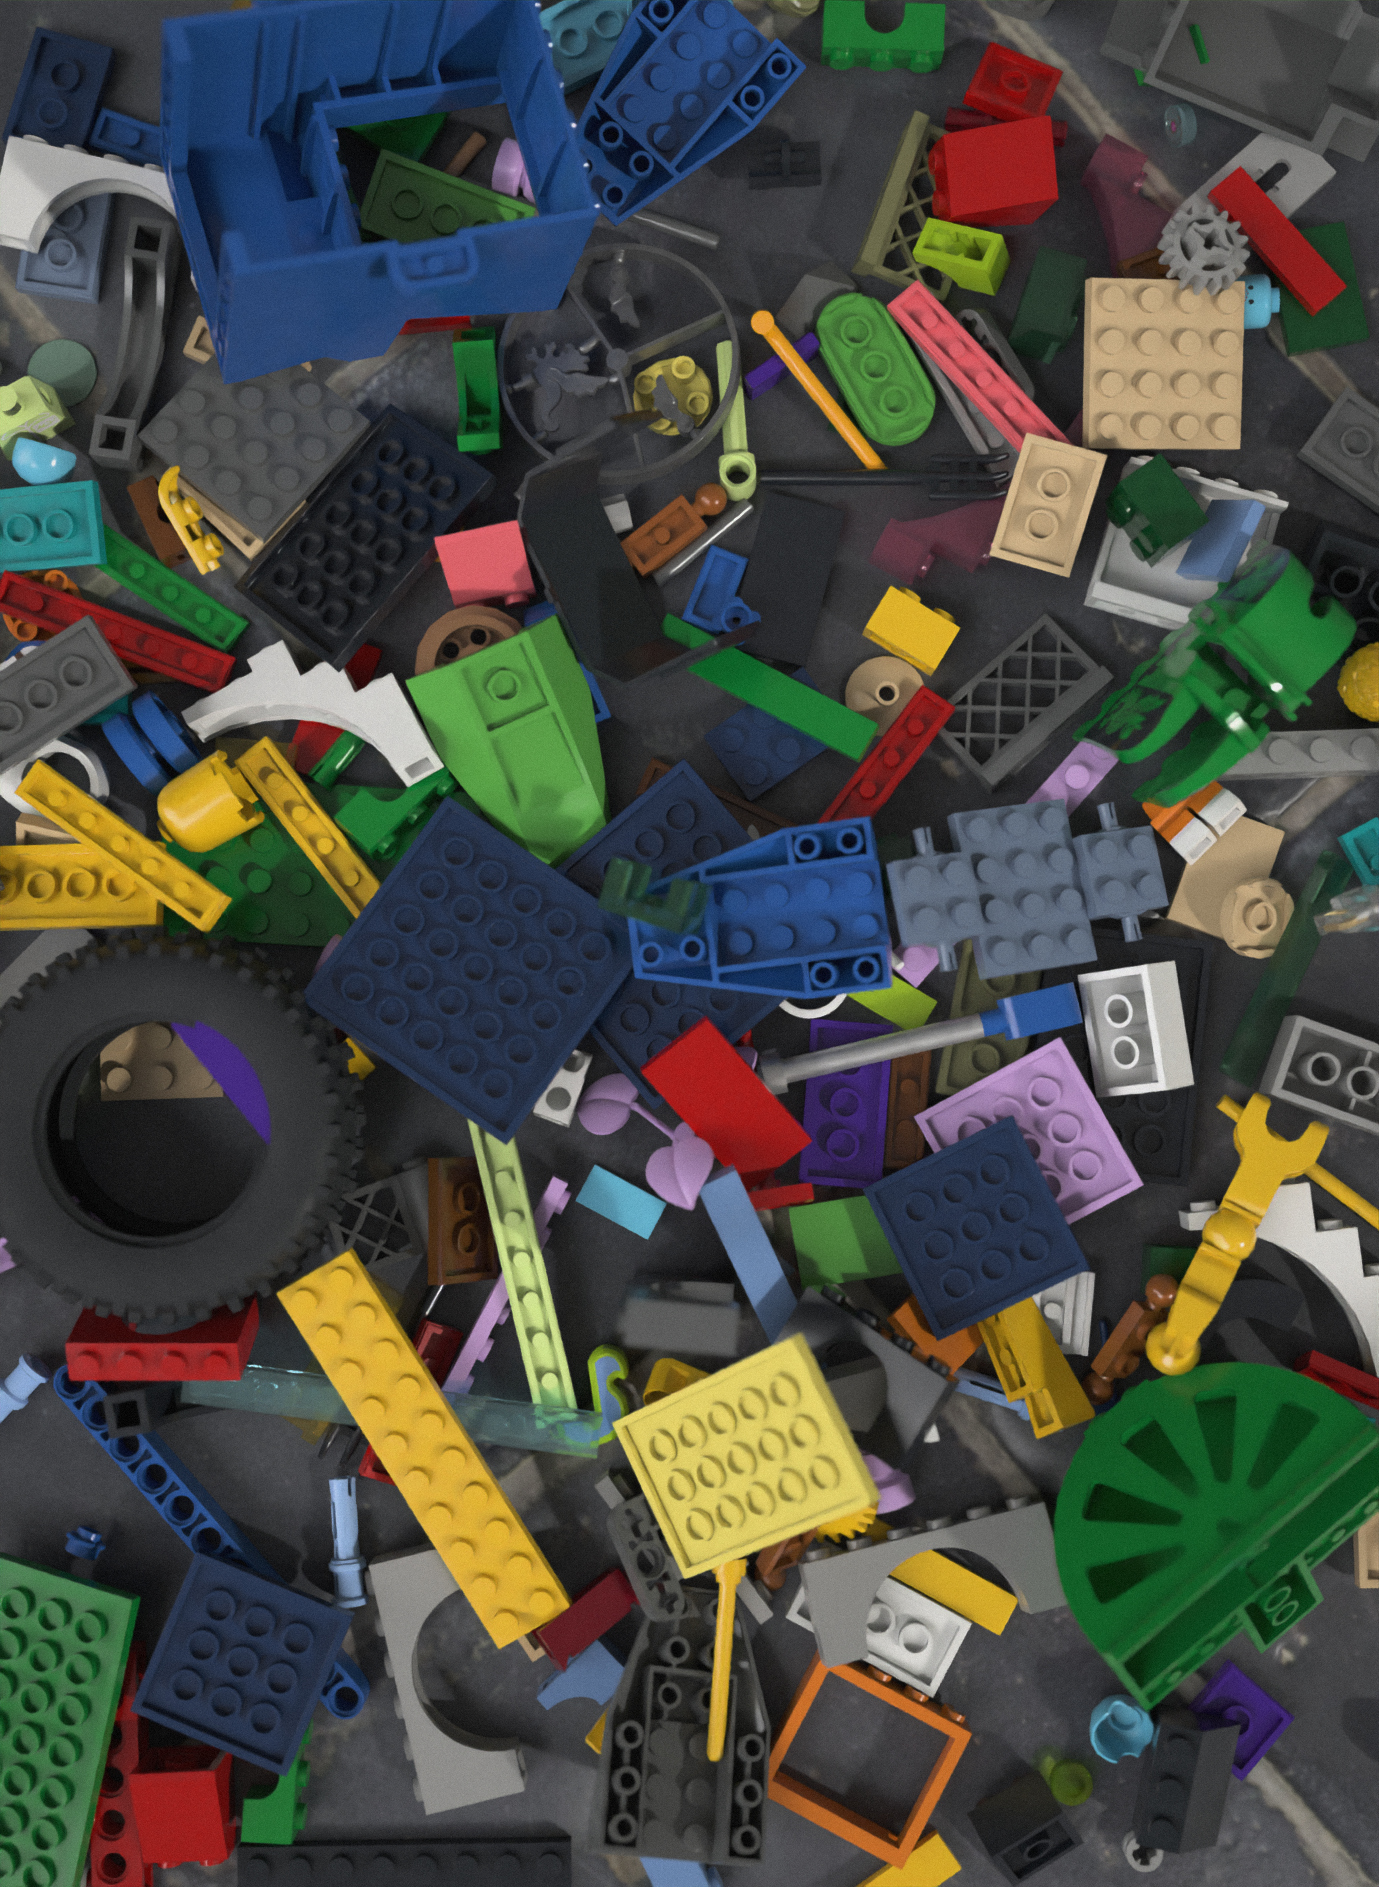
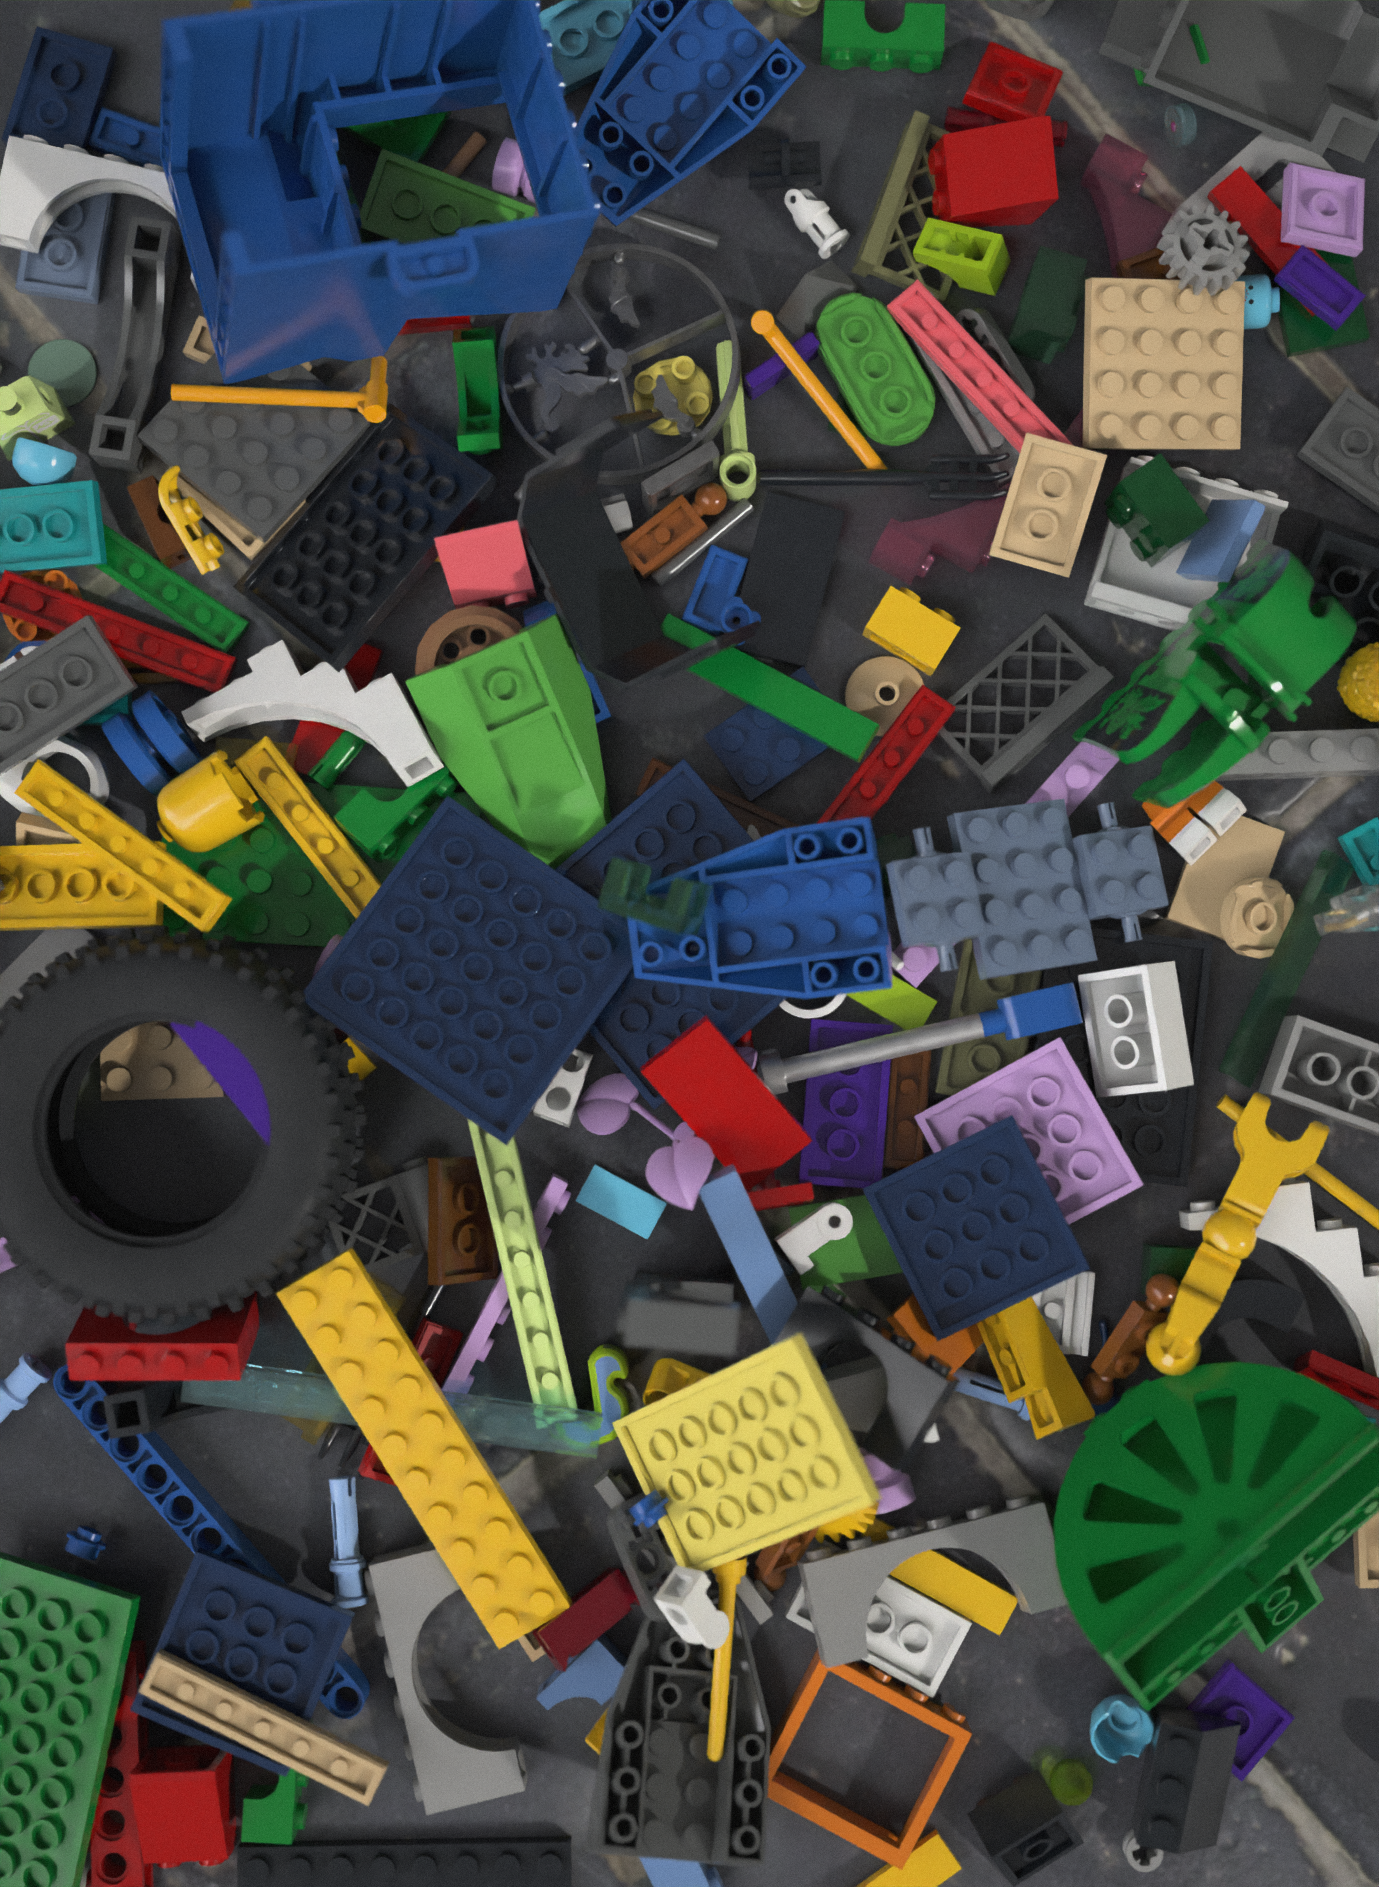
none -> tan tile [138,1649,389,1806]
none -> light orange bar [171,356,388,423]
none -> blue plate [629,1489,668,1529]
none -> flat silver tile [641,440,719,515]
none -> white leg [653,1565,729,1649]
none -> white leg [774,1202,853,1275]
none -> white piece [784,189,850,259]
none -> dark purple tile [1273,244,1366,331]
none -> lavender tile [1281,162,1365,257]

